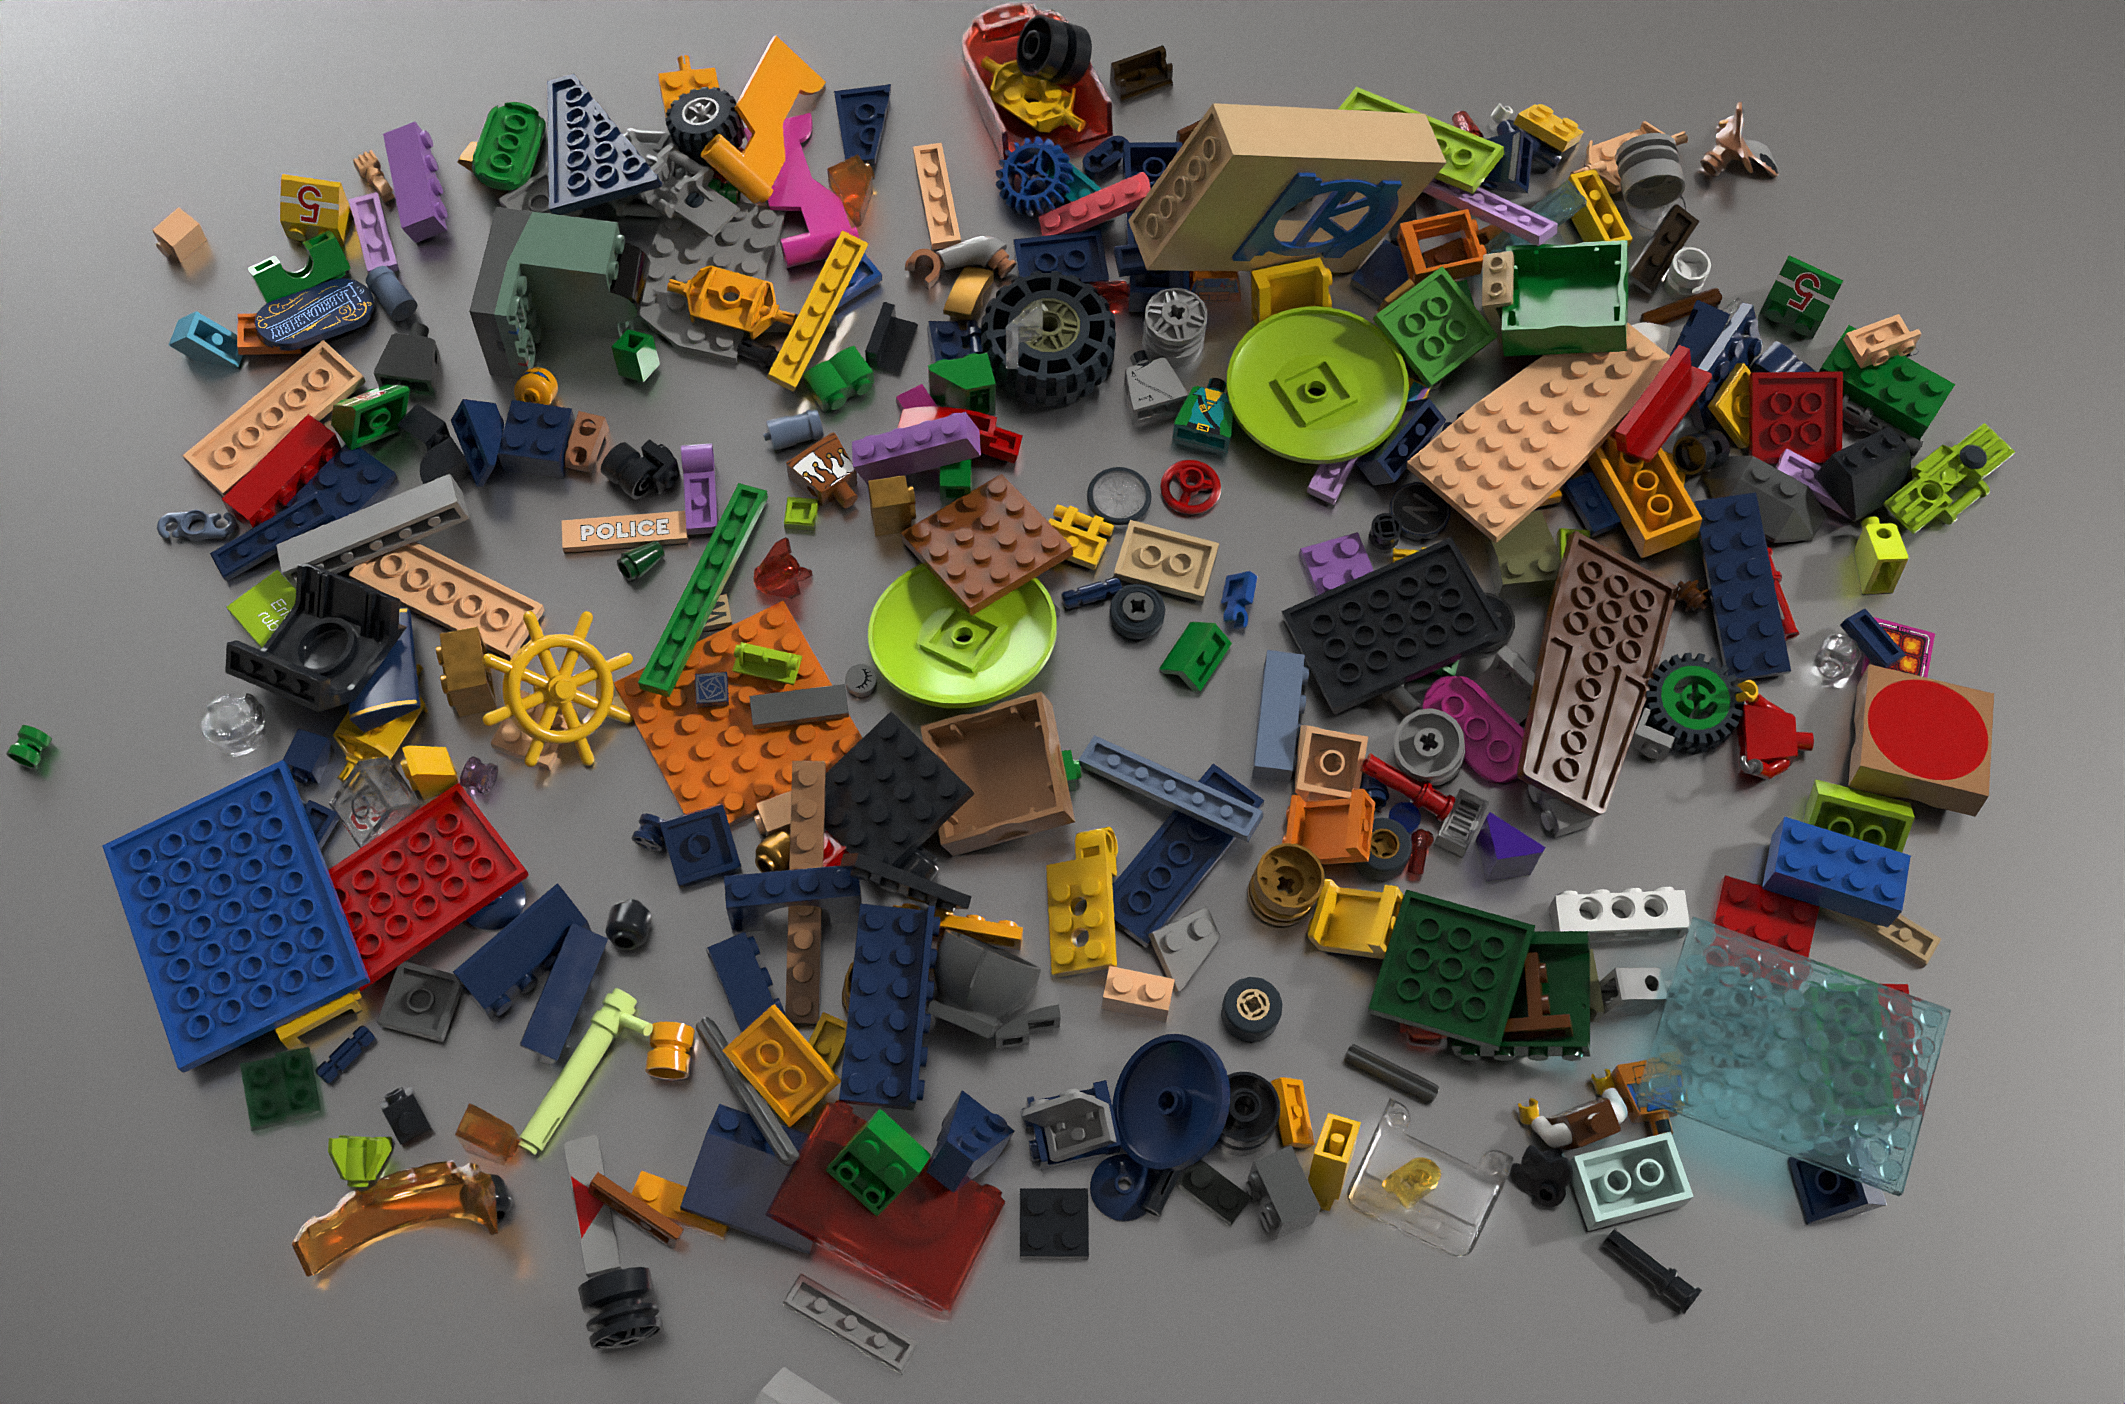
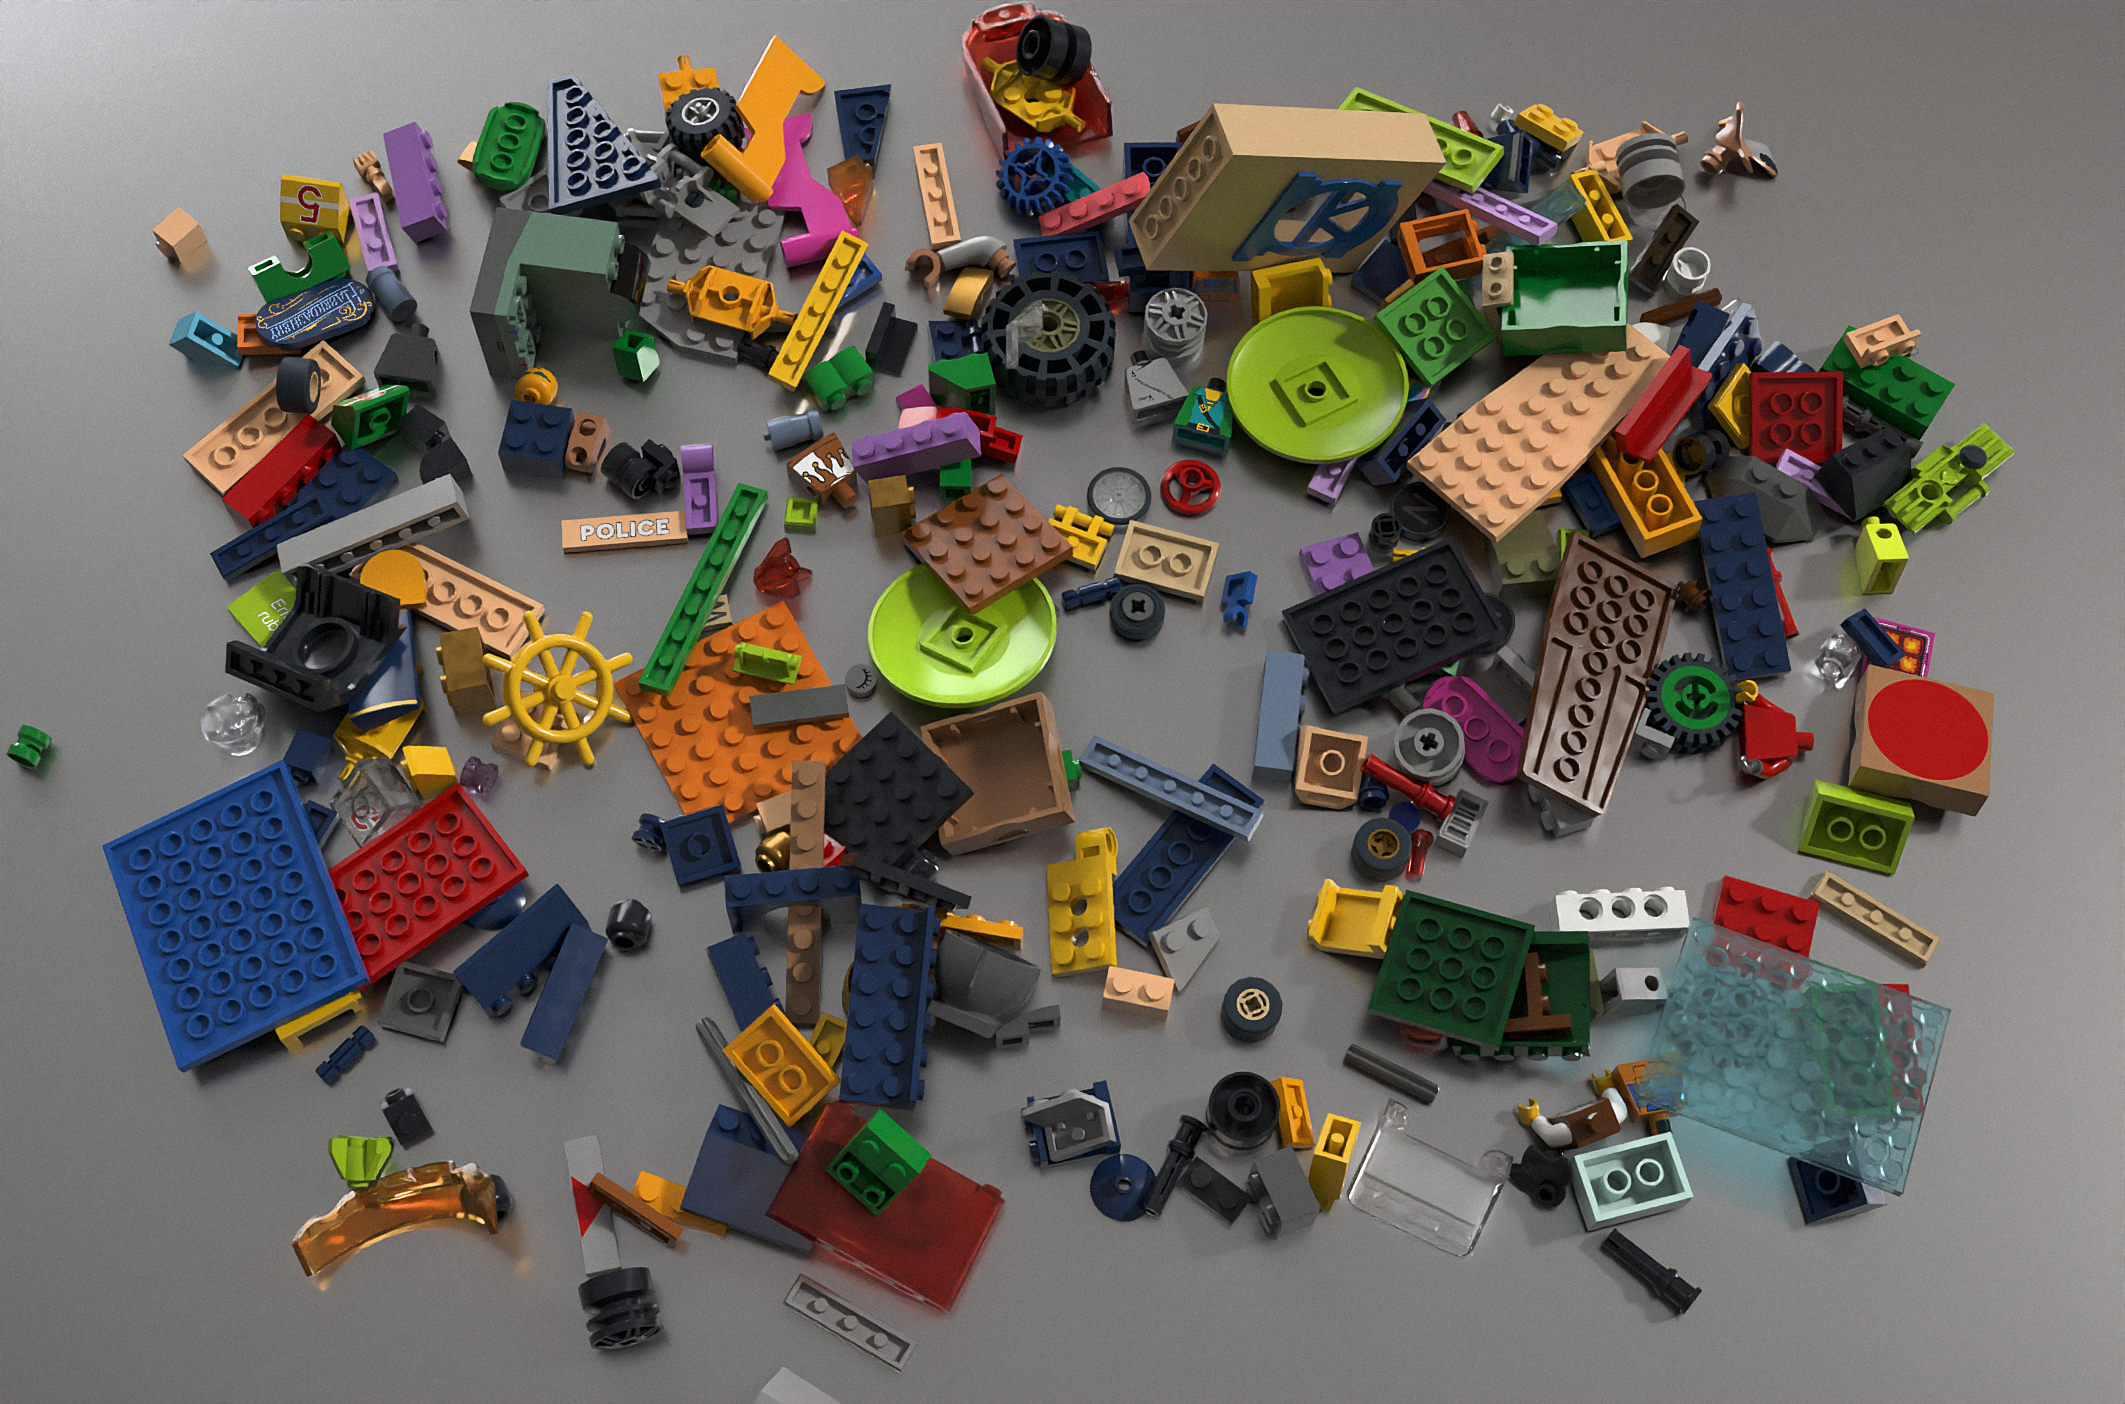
sand blue piece [157,509,236,541] -> none
clear green slope [240,1047,321,1132] -> none
dark blue slope [451,399,504,487] -> none
clear orange slope [455,1103,519,1166] -> none
yellowish green cylinder [518,988,653,1155] -> none
dark green cone [617,541,665,581] -> none
light orange wheel [645,1021,695,1080] -> none
dark blue tile [695,672,729,708] -> none
dark blue wedge [927,1090,1015,1193] -> none
black plate [1020,1188,1089,1259] -> none
dark blue beam [1082,135,1129,181] -> none
dark brown hinge [1110,45,1173,104] -> none
dark blue dish [1112,1034,1230,1172] -> none
green panel [1159,622,1232,691] -> none
pearl gold wheel [1248,843,1325,926] -> none
orange panel [1282,789,1376,864] -> none
clear yellow plate [1382,1157,1442,1210] -> none
dark purple slope [1476,812,1546,882] -> none
green slope [1759,255,1844,338] -> none
blue brick [1762,817,1911,928] -> none
none -> black wheel [276,357,321,414]
none -> light orange tile [360,550,427,609]

